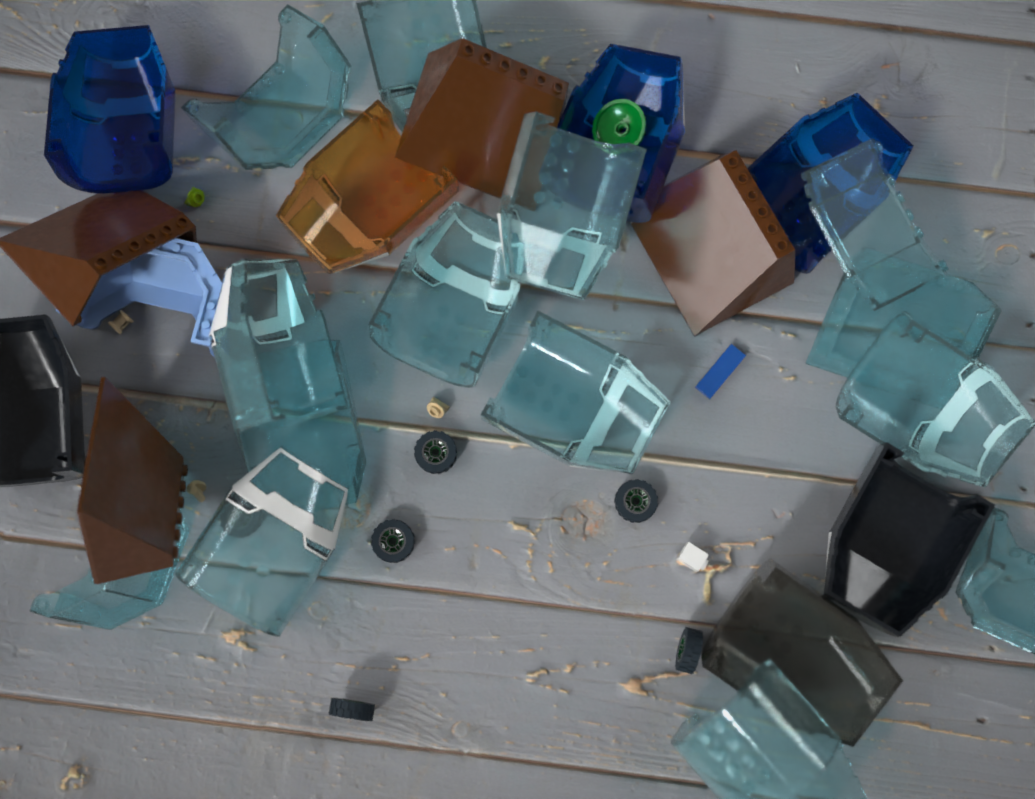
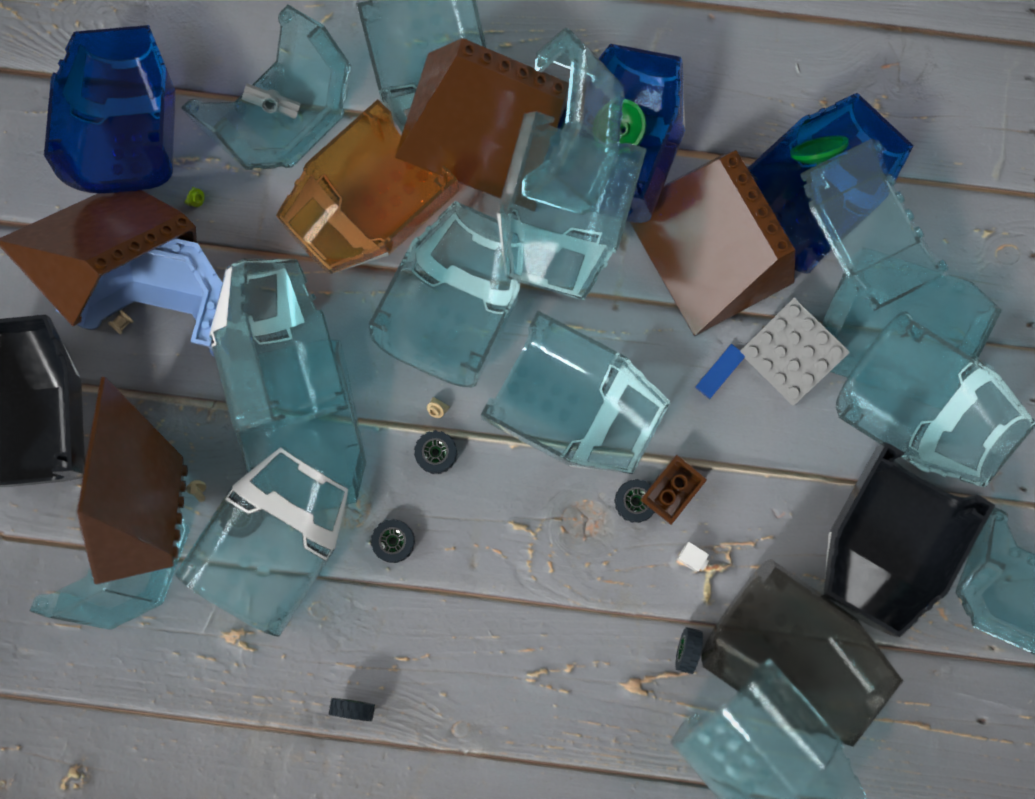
none -> light grey piece [242,83,301,119]
none -> clear light blue windscreen [521,27,625,215]
none -> reddish brown slope [640,455,707,525]
none -> light grey plate [740,298,850,406]
none -> green dish [790,136,849,166]

